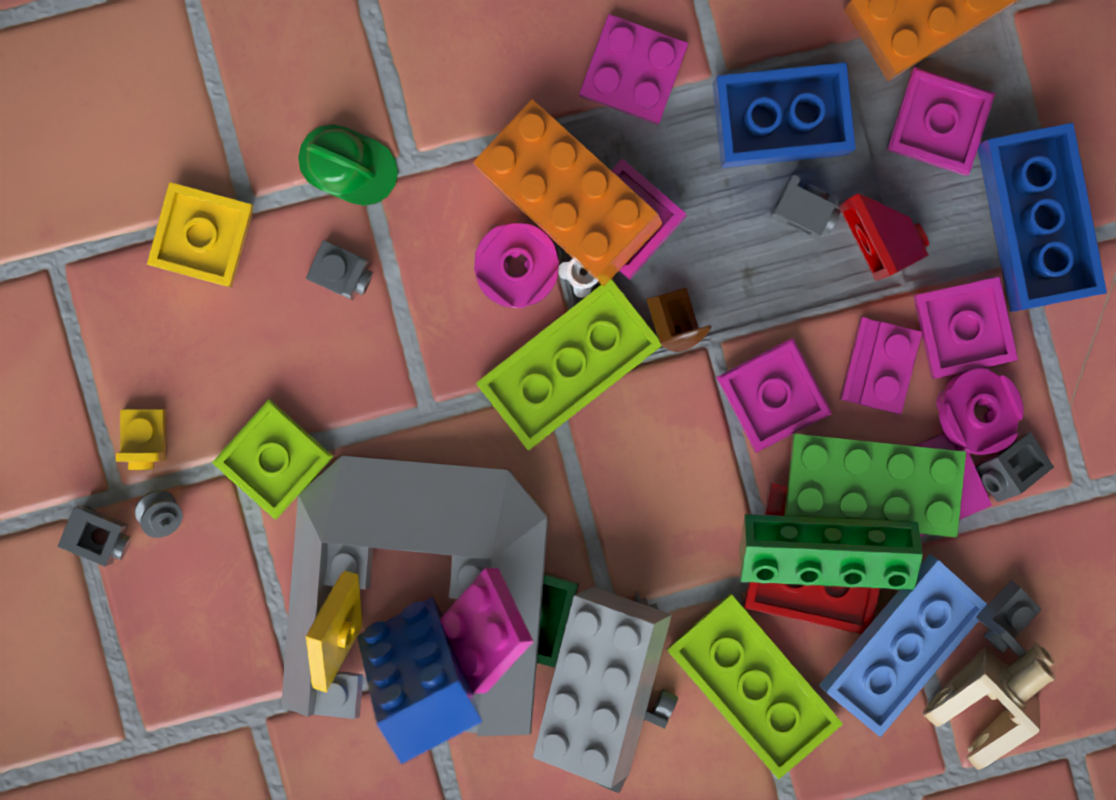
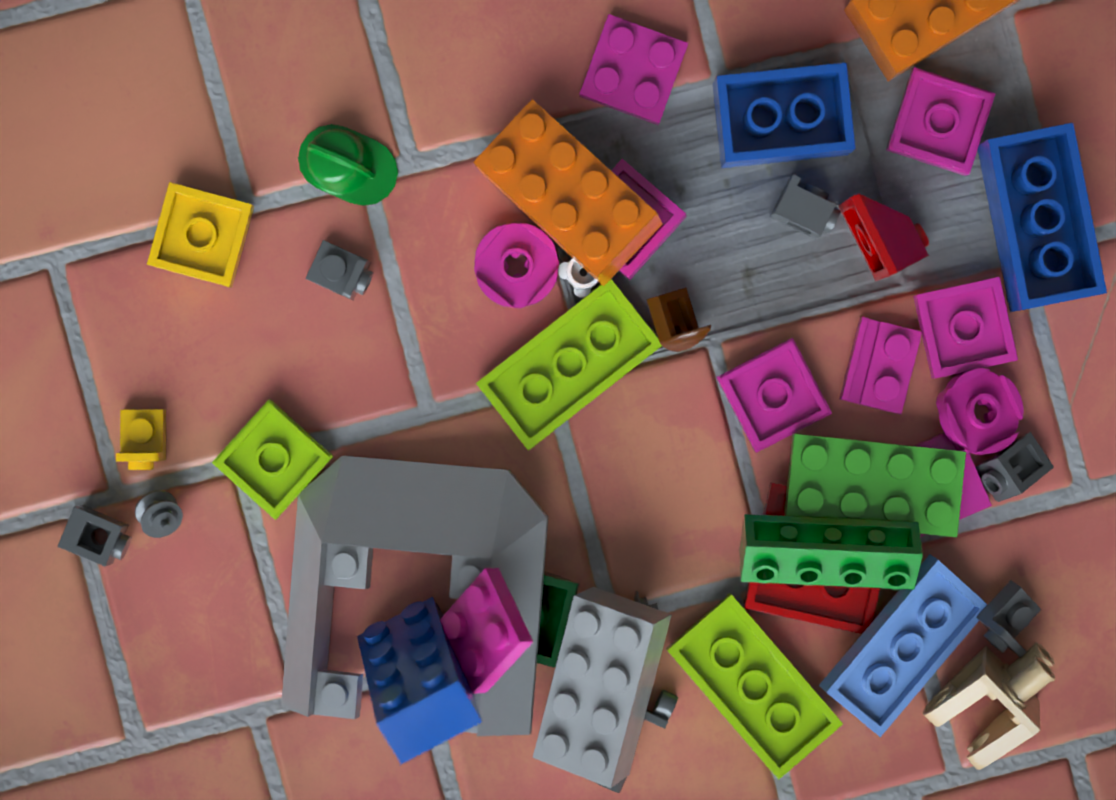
yellow plate [306,570,363,693] -> none

